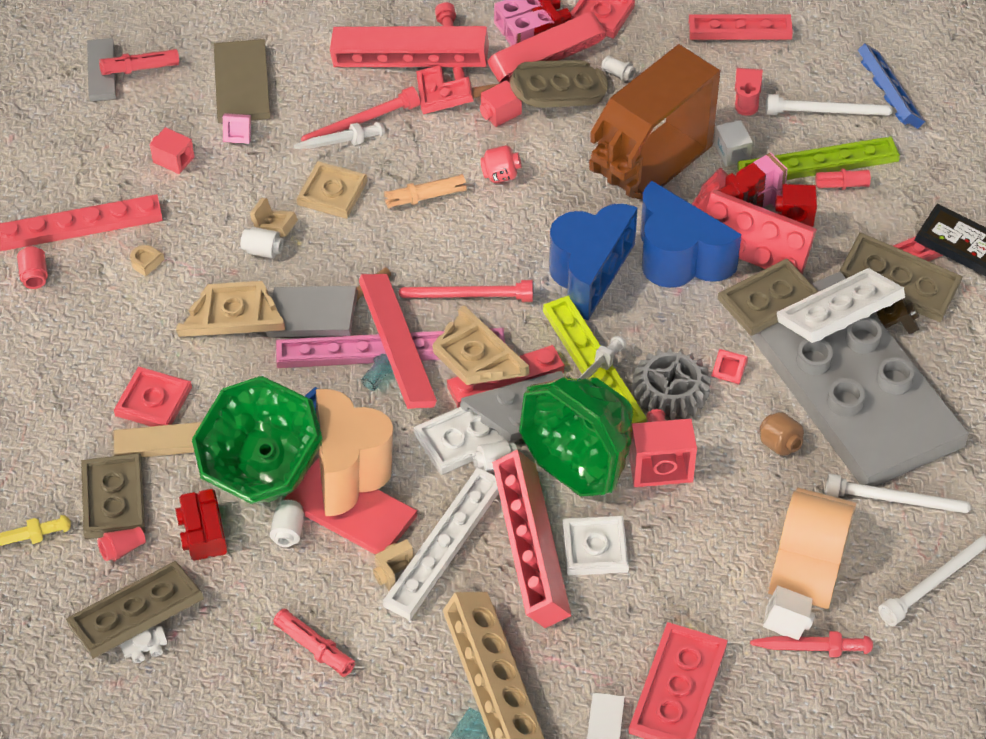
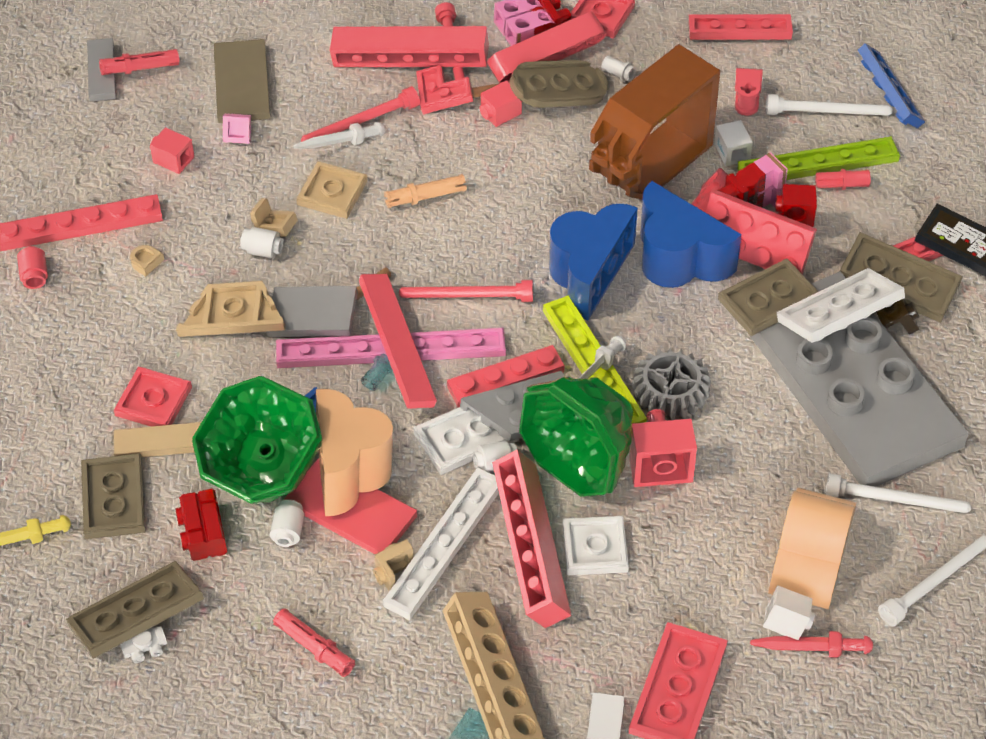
coral cone [97,527,146,562] -> none
tan wing [433,305,530,385] -> none
coral head [481,145,522,183] -> none
coral slope [712,349,748,384] -> none
medium nougat head [760,412,804,456] -> none

